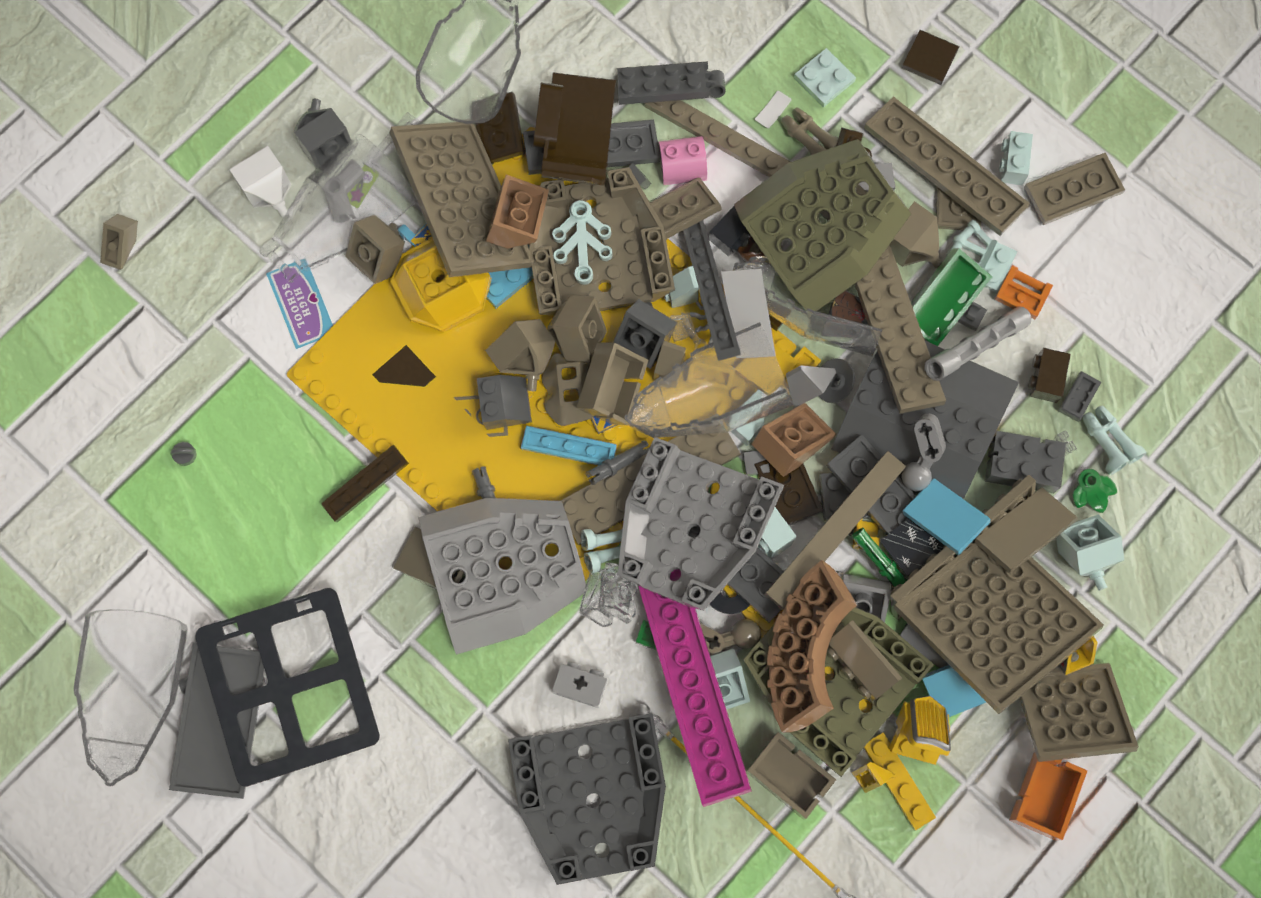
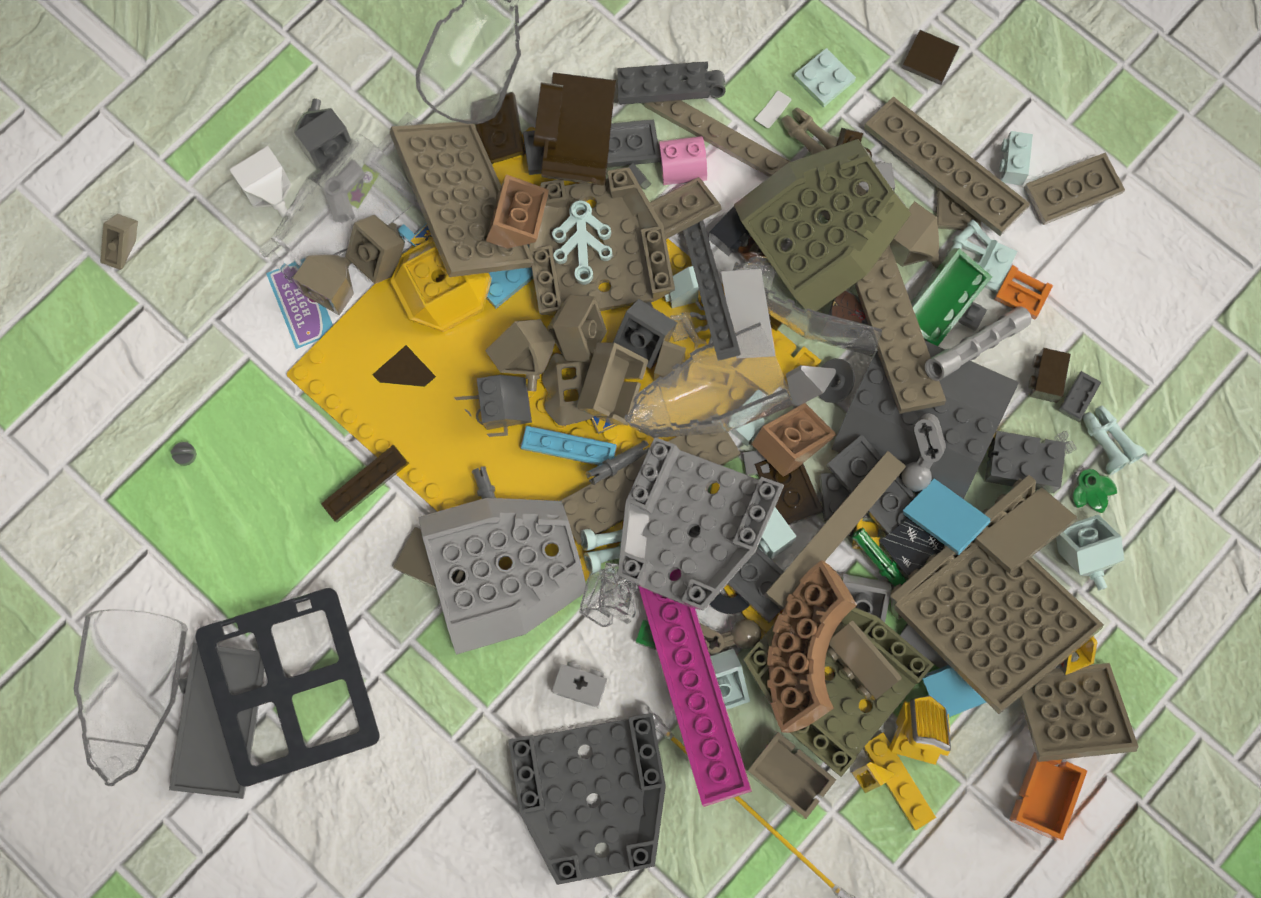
none -> dark tan piece [293,255,354,316]

